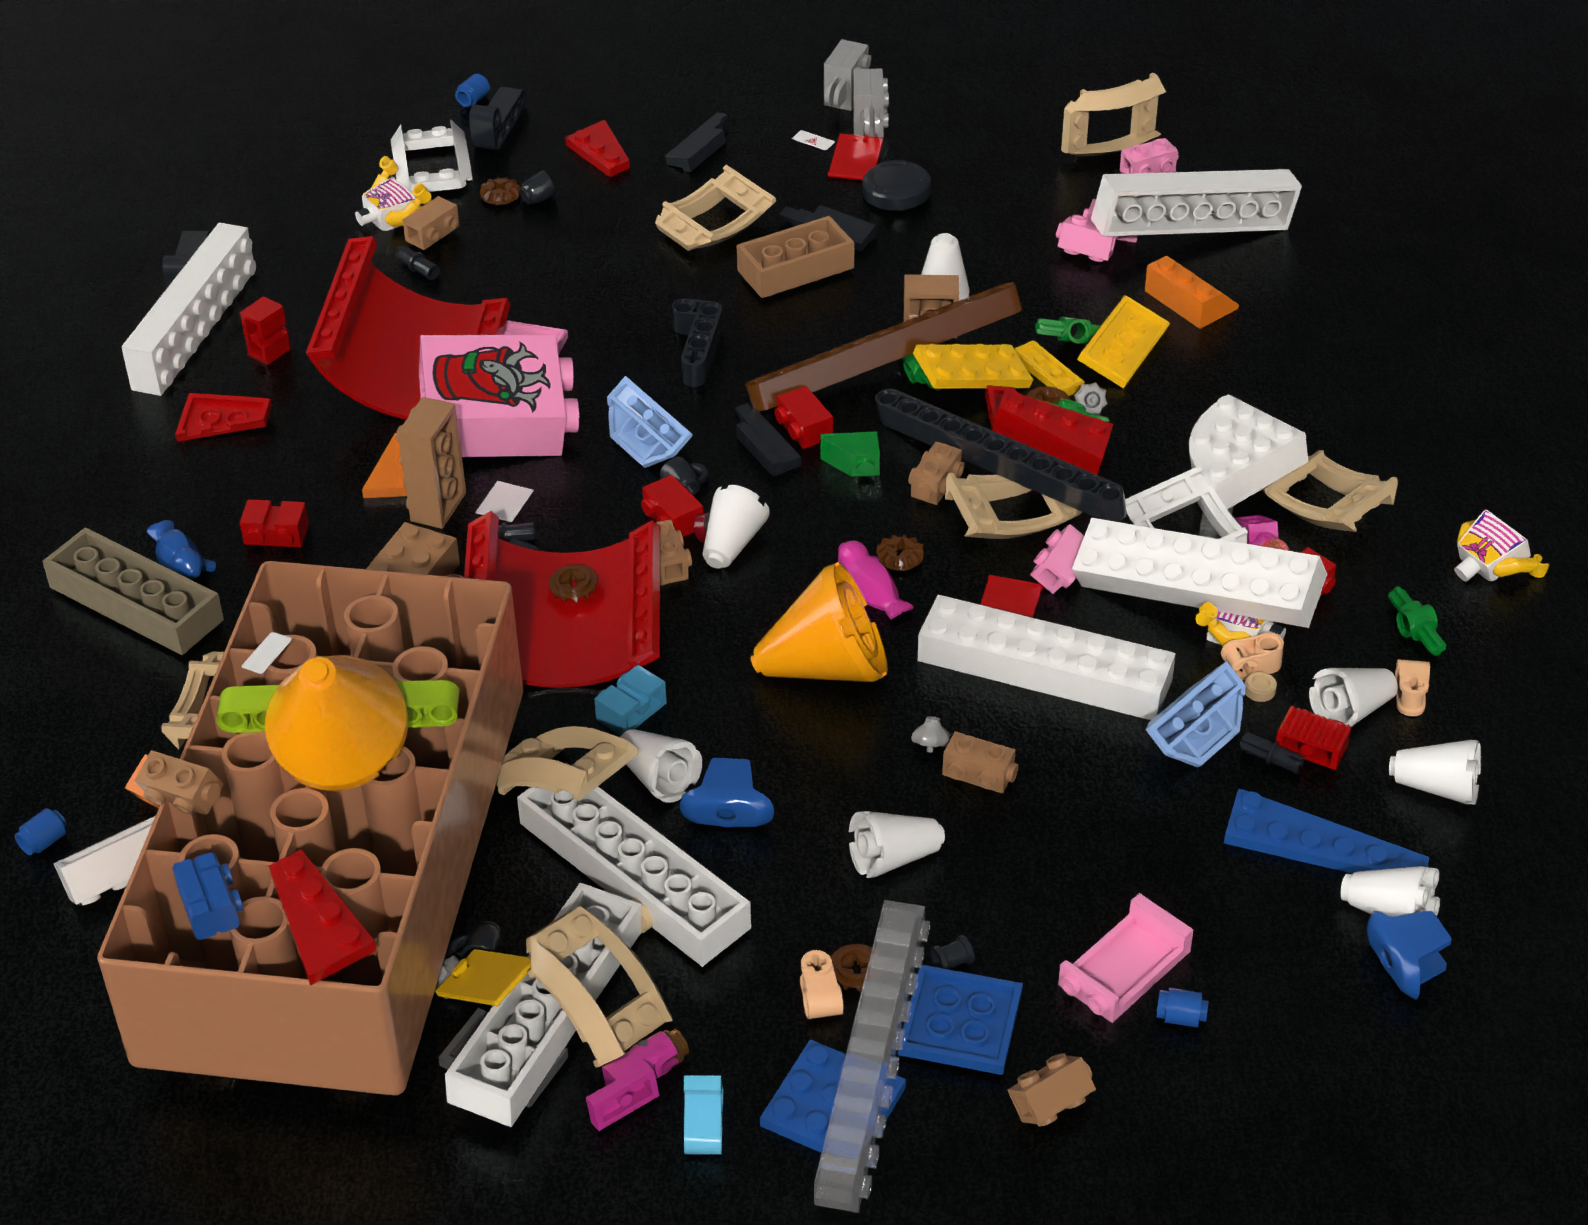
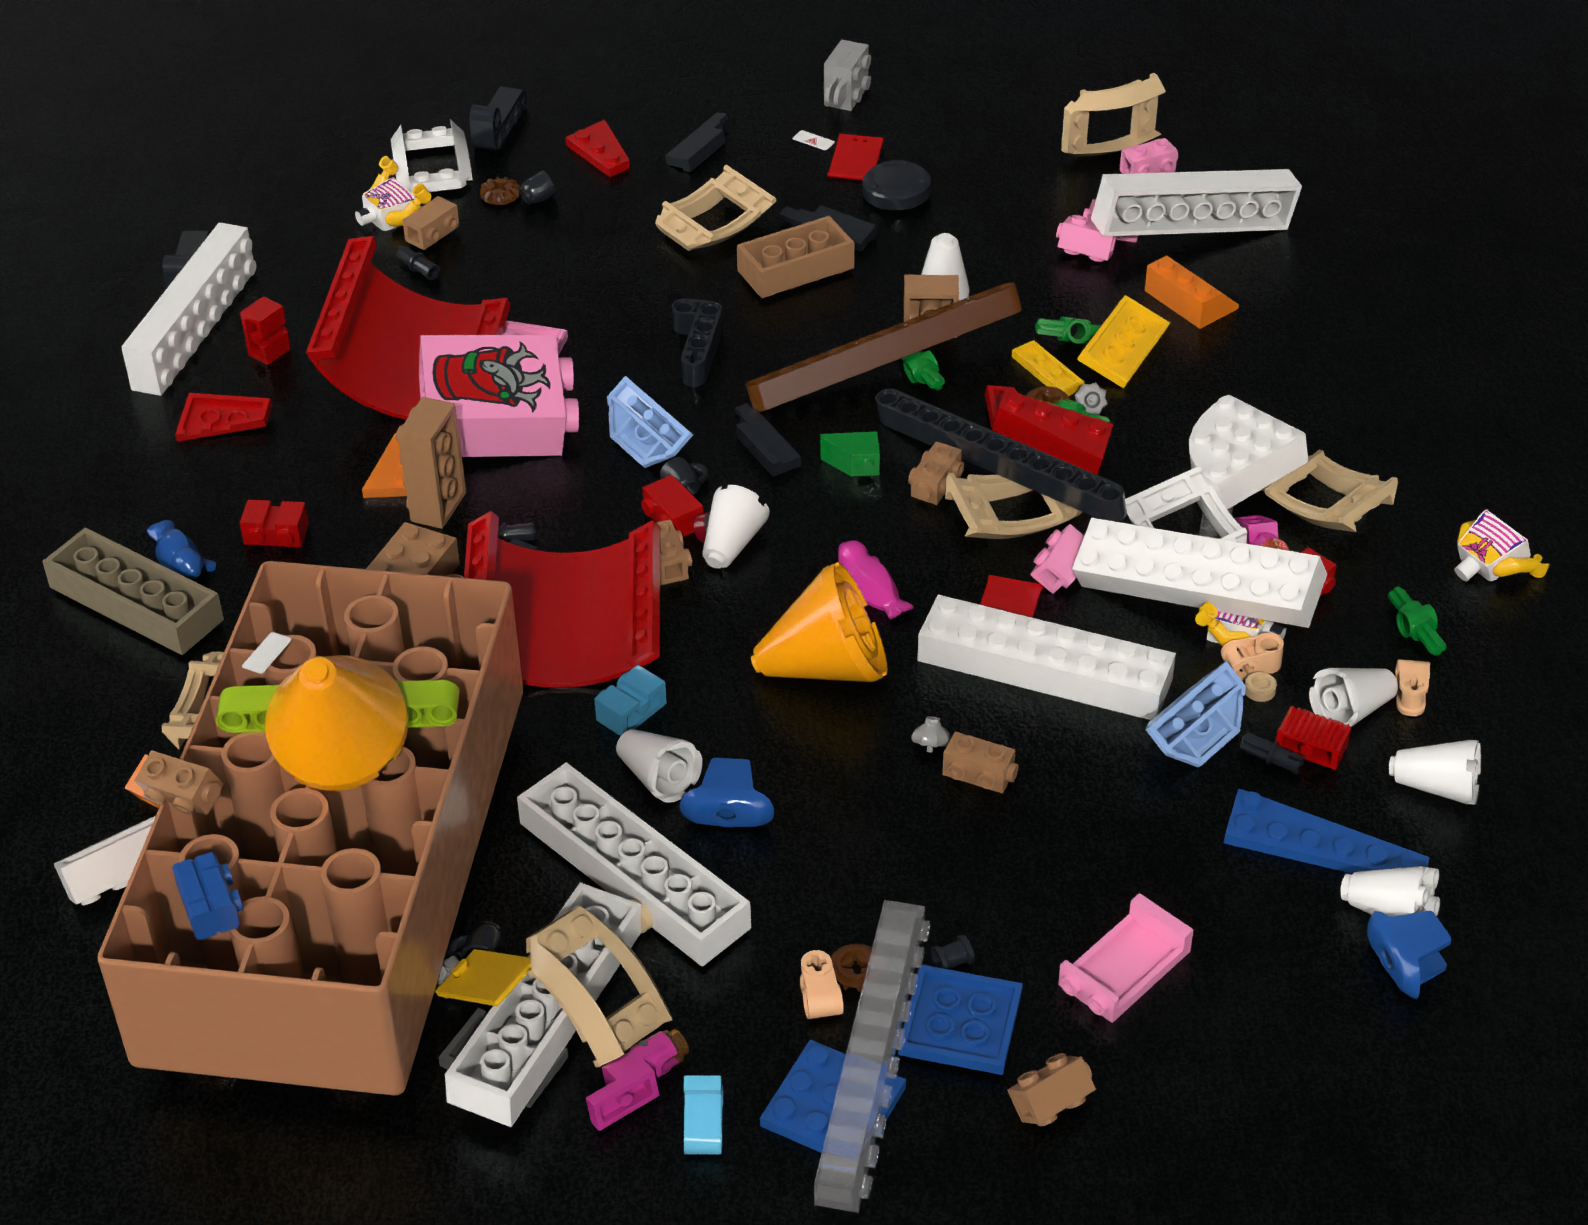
blue brick [15,808,67,855] -> none
red wing [269,850,377,986] -> none
blue brick [455,74,490,107] -> none
white sticker [475,481,534,522] -> none
tan wedge [496,726,639,801] -> none
reddish brown gear [549,565,598,603] -> none
red brick [775,386,833,449] -> none
white cone [849,811,945,878] -> none
light grey brick [853,69,889,137] -> none
reddish brown gear [877,534,924,571] -> none
yellow plate [913,344,1033,389] -> none
blue brick [1156,988,1209,1028] -> none

